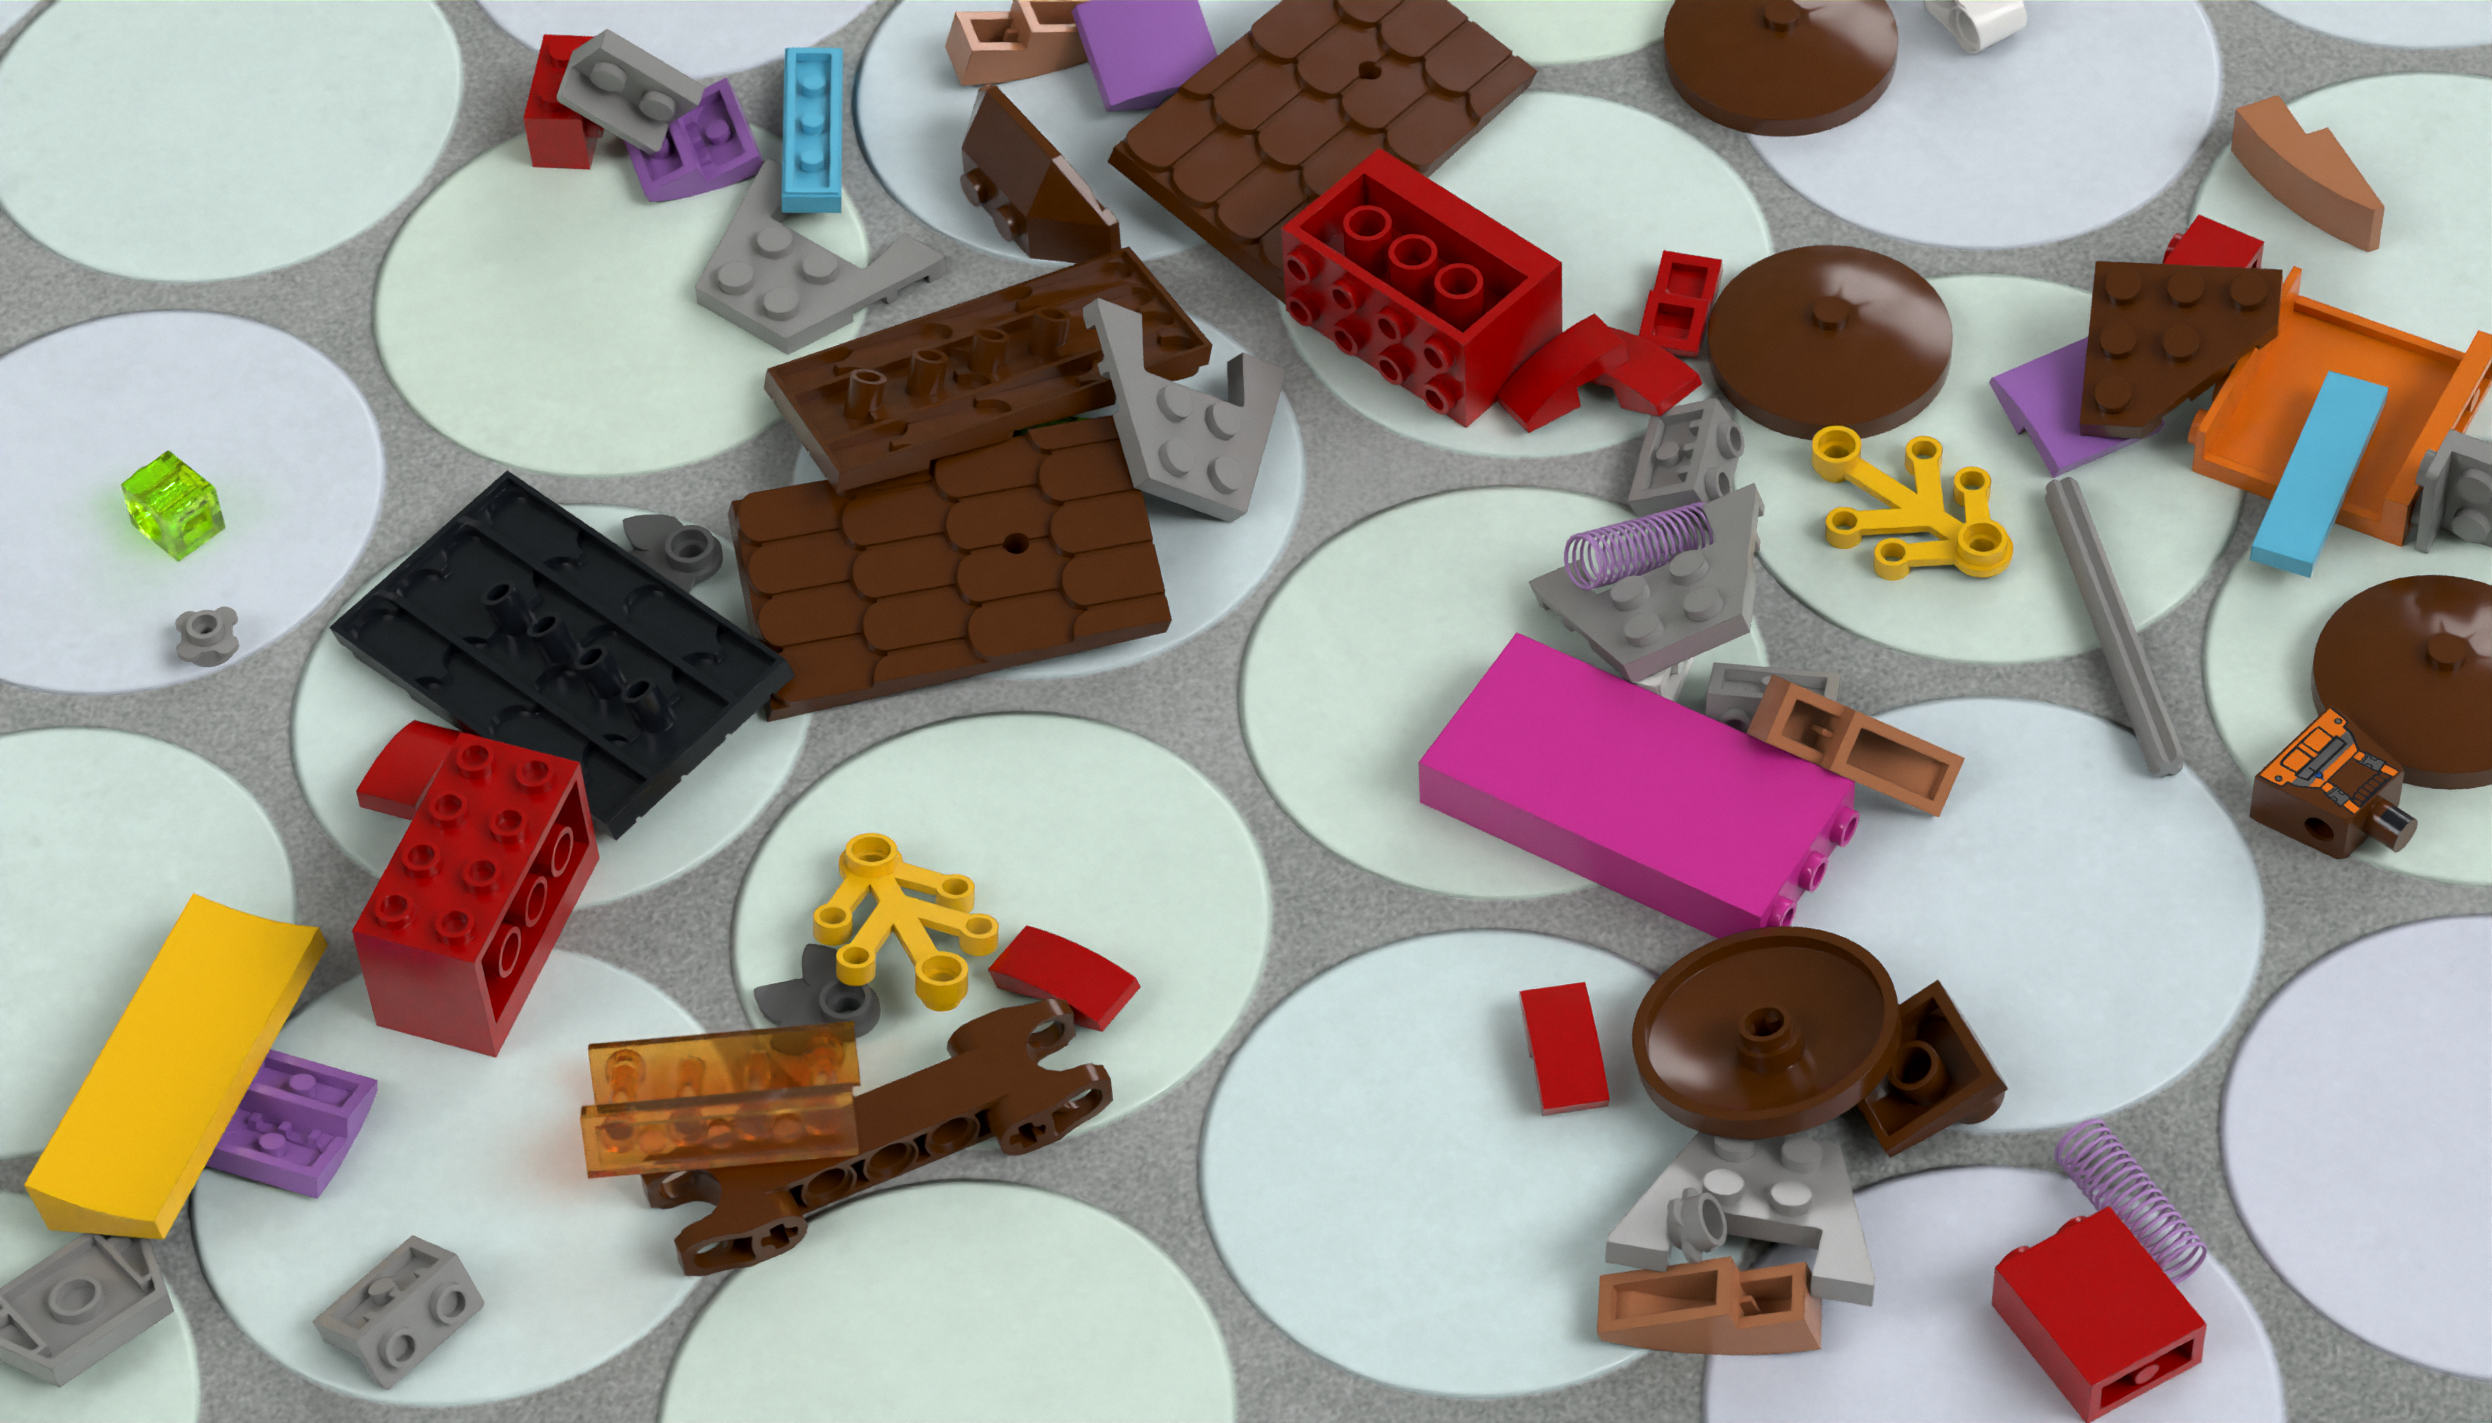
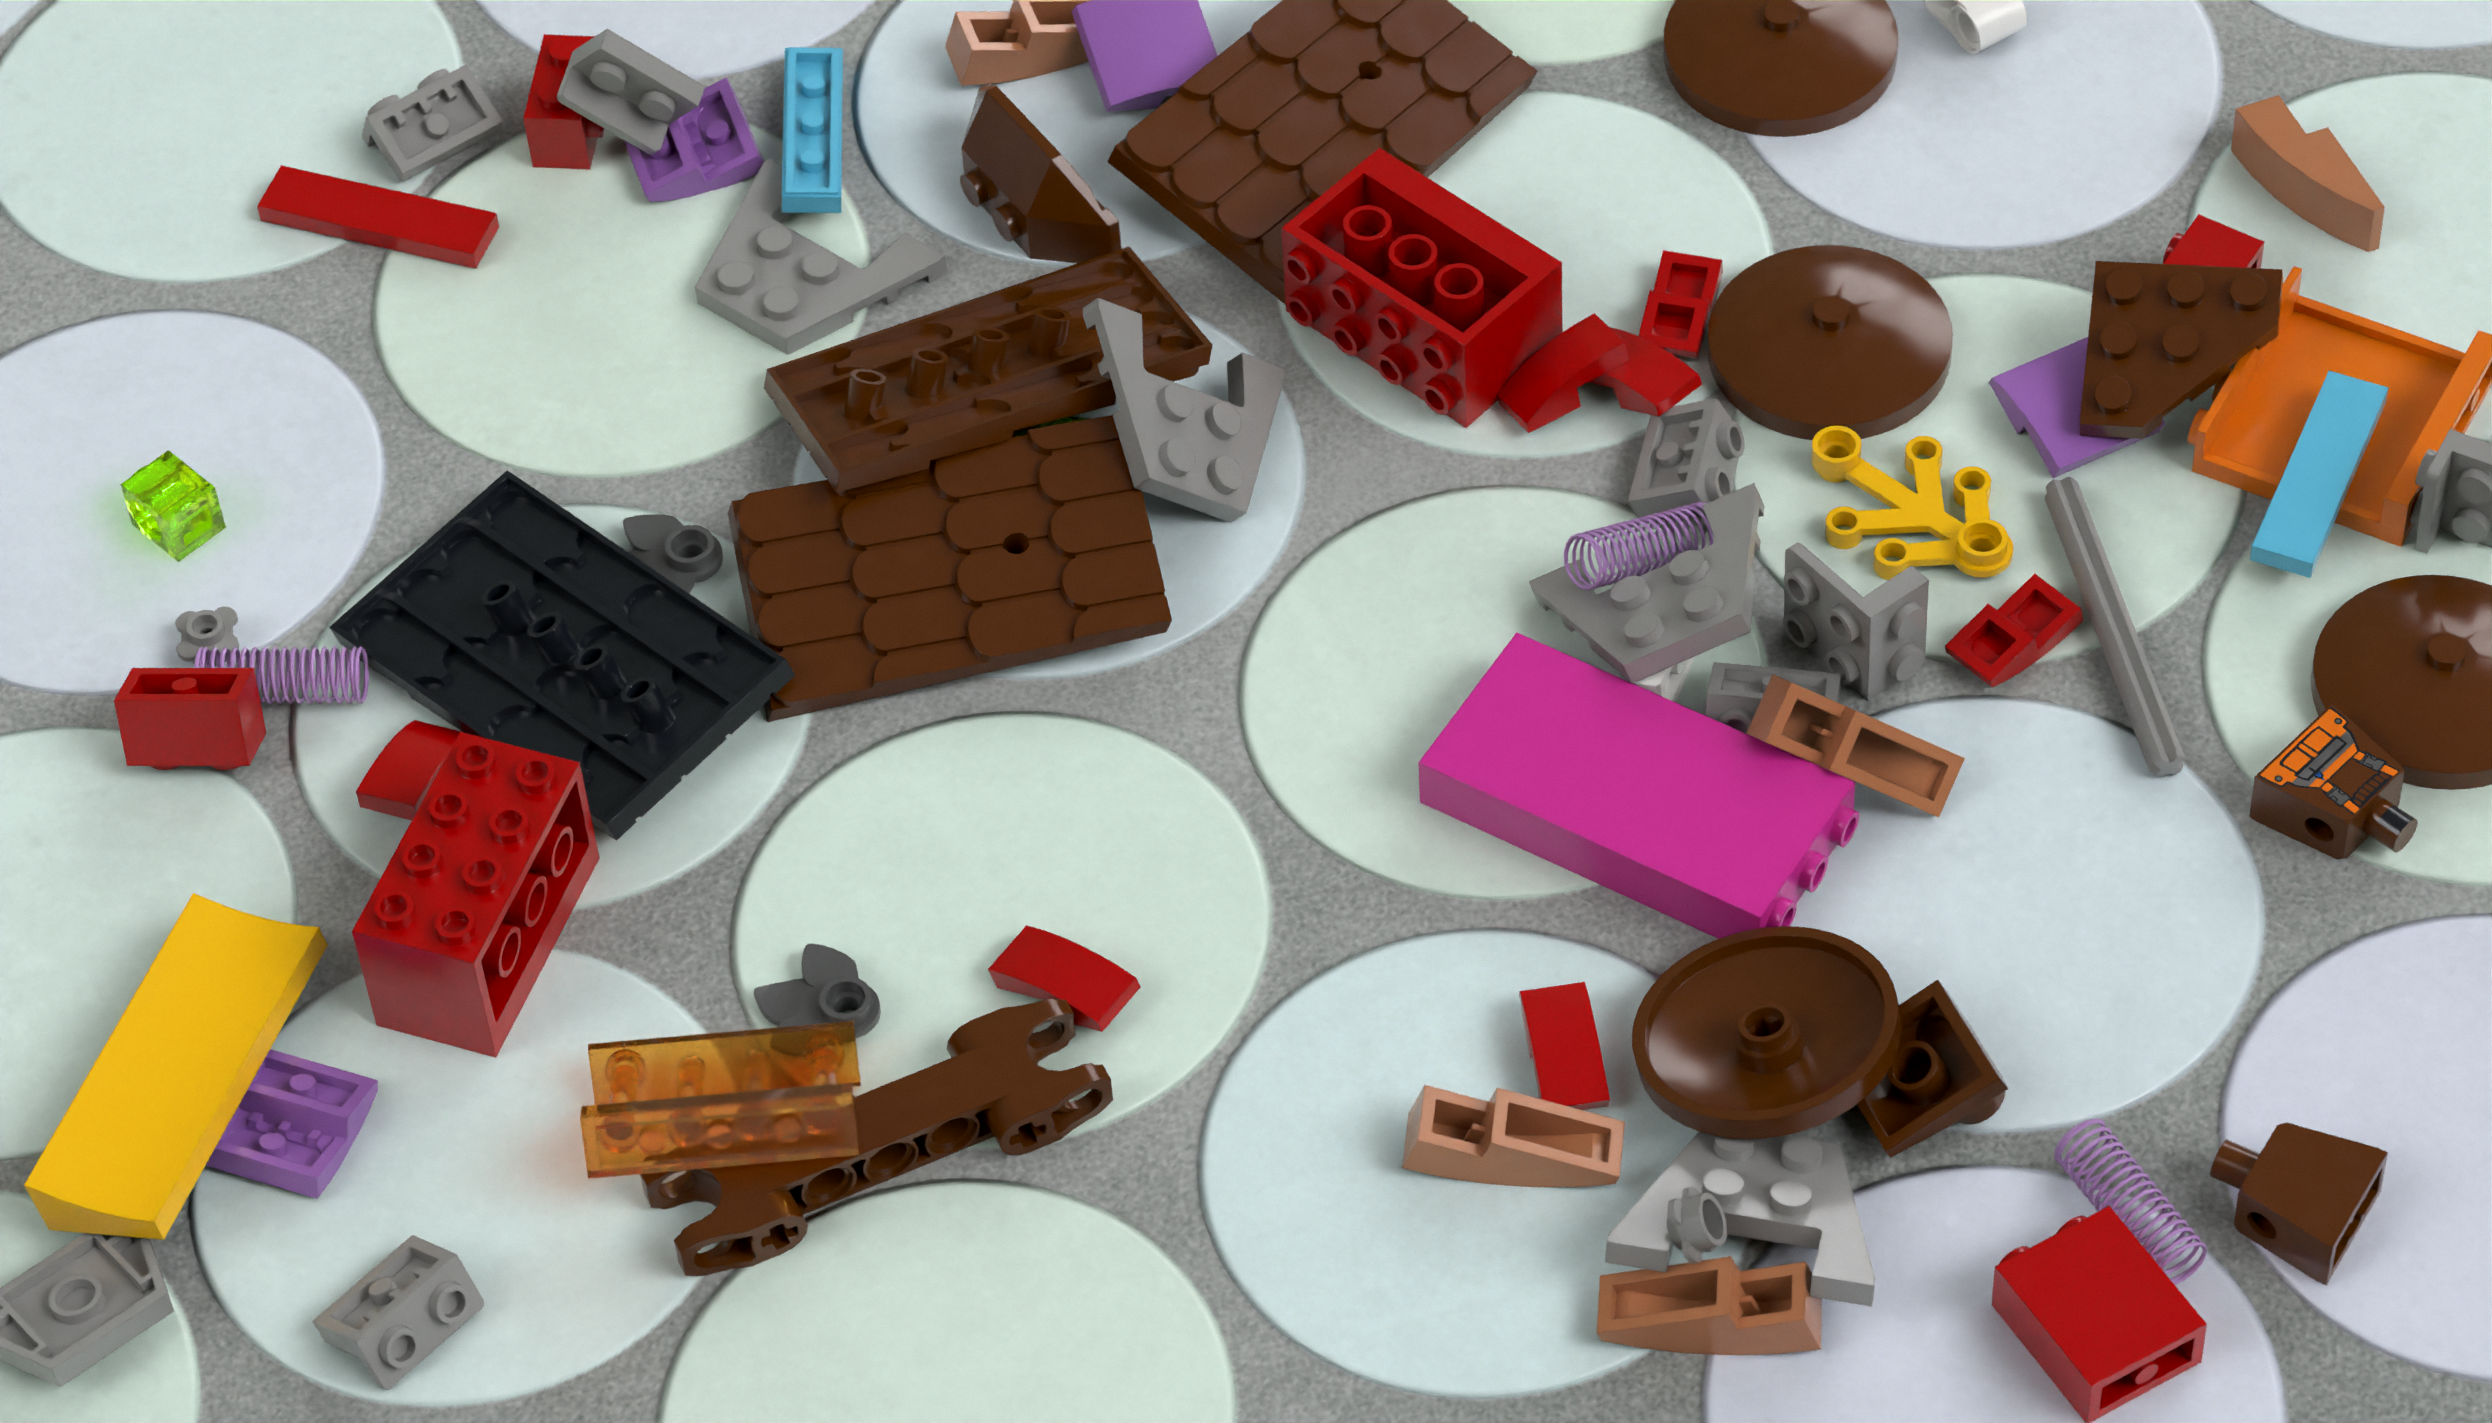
yellow plant [813,833,999,1012] -> none
none -> red brick [114,668,266,770]
none -> lavender piece [194,646,369,704]
none -> red tile [257,165,499,268]
none -> light grey bracket [362,65,503,183]
none -> nougat slope [1402,1085,1625,1187]
none -> light grey bracket [1783,543,1929,701]
none -> red slope [1945,574,2084,688]
none -> reddish brown torso [2210,1122,2388,1286]

